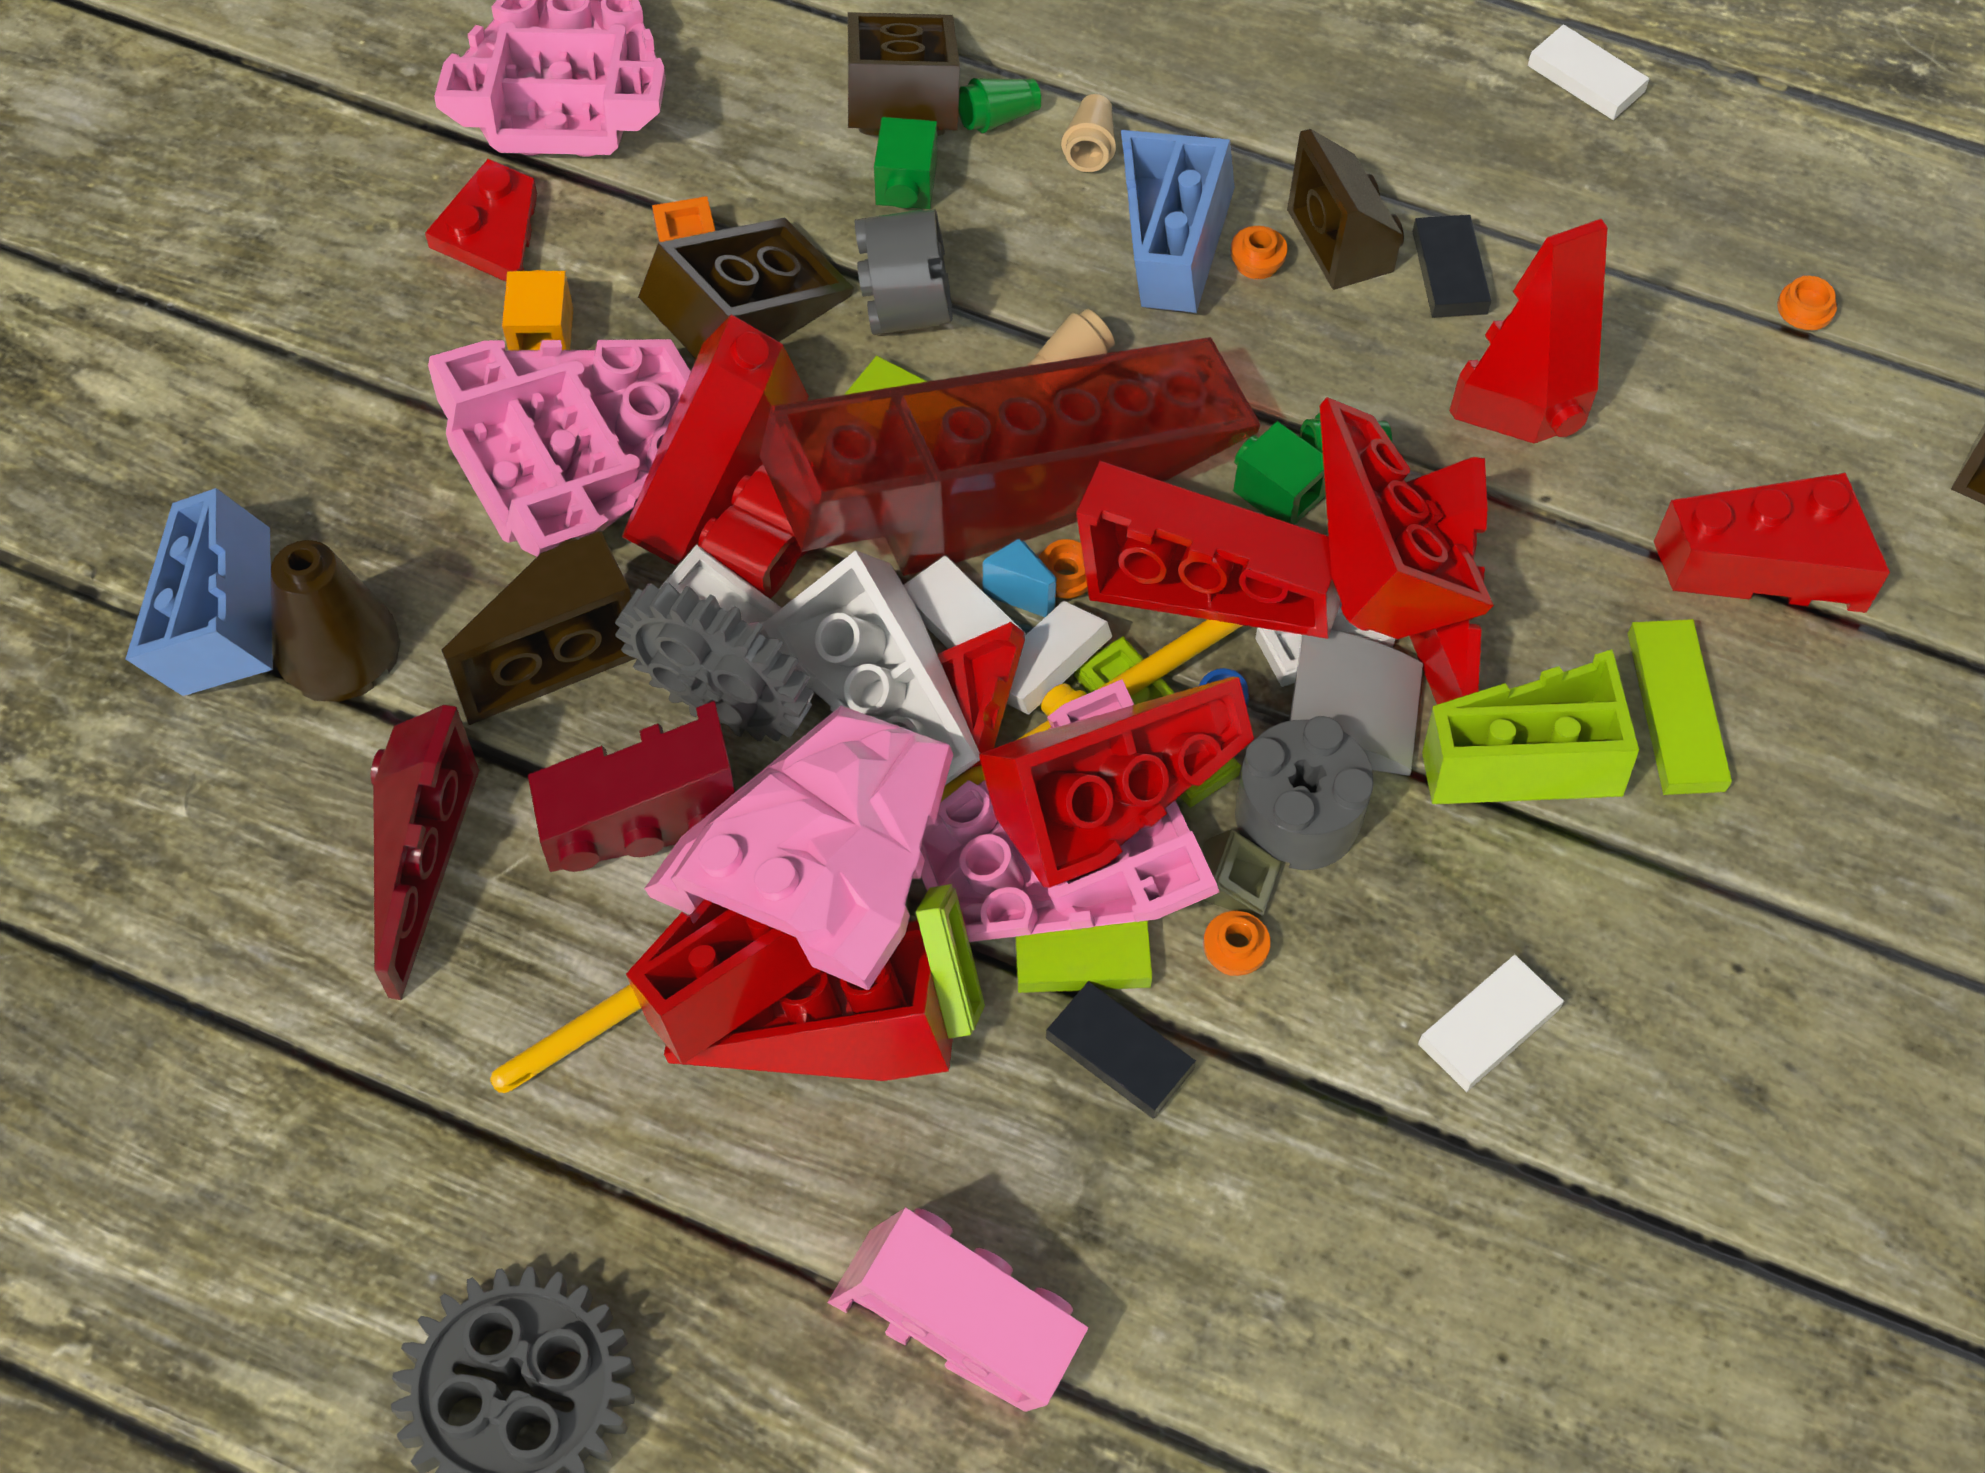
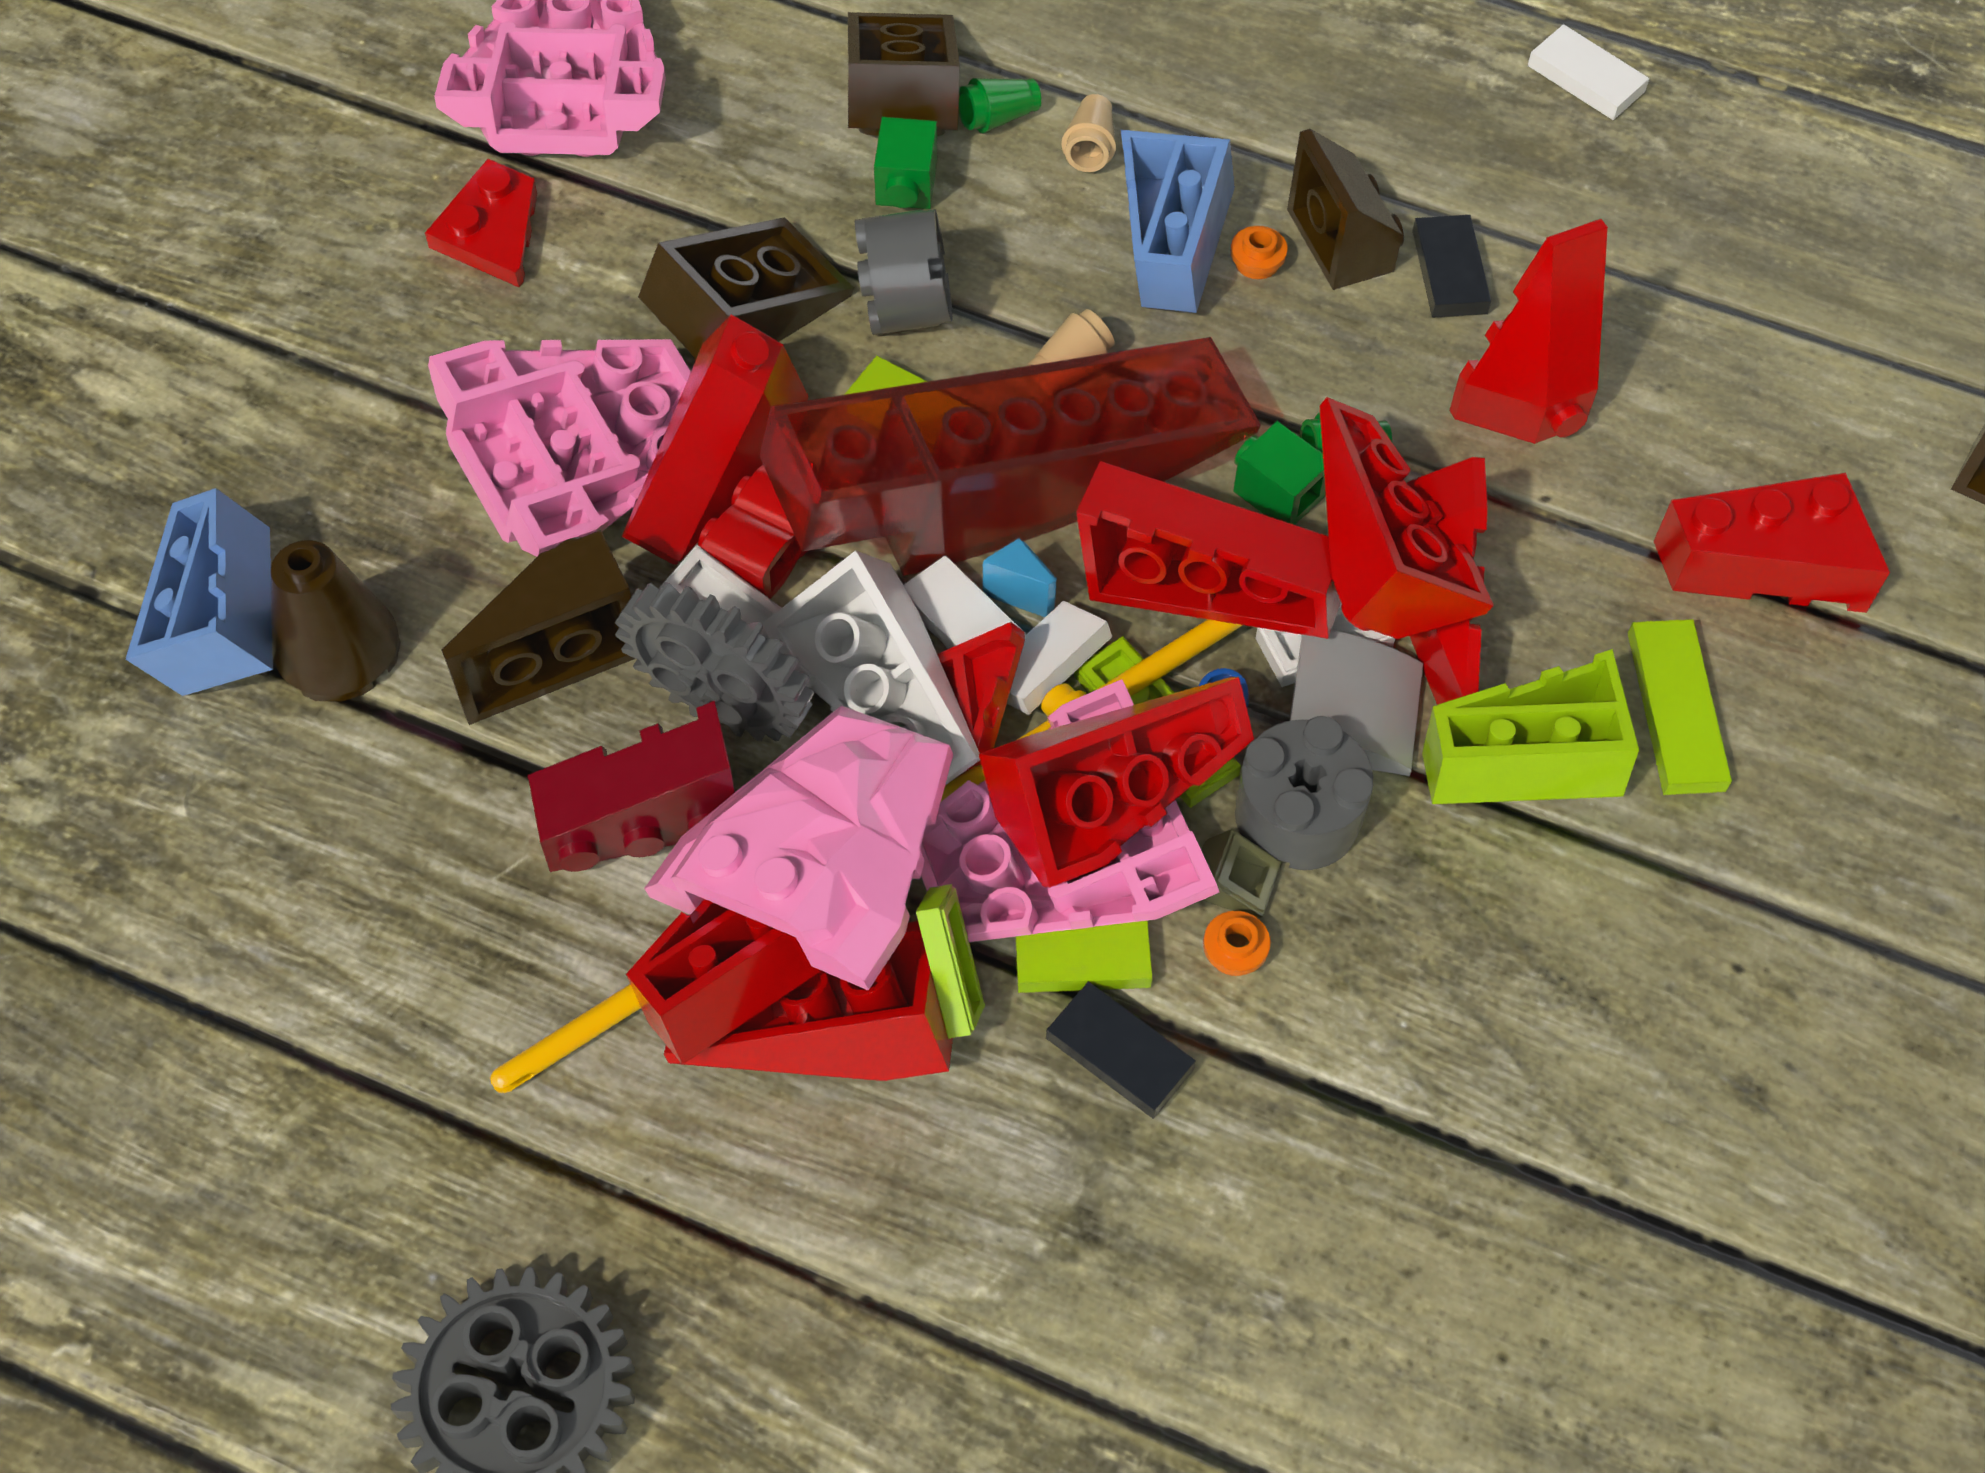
dark red wedge [371,705,480,1000] -> none
light orange brick [502,270,574,350] -> none
orange plate [652,196,715,242] -> none
bright pink wedge [827,1207,1089,1412] -> none
orange plate [1038,539,1088,599] -> none
white tile [1418,954,1564,1092] -> none
orange plate [1777,276,1837,330] -> none

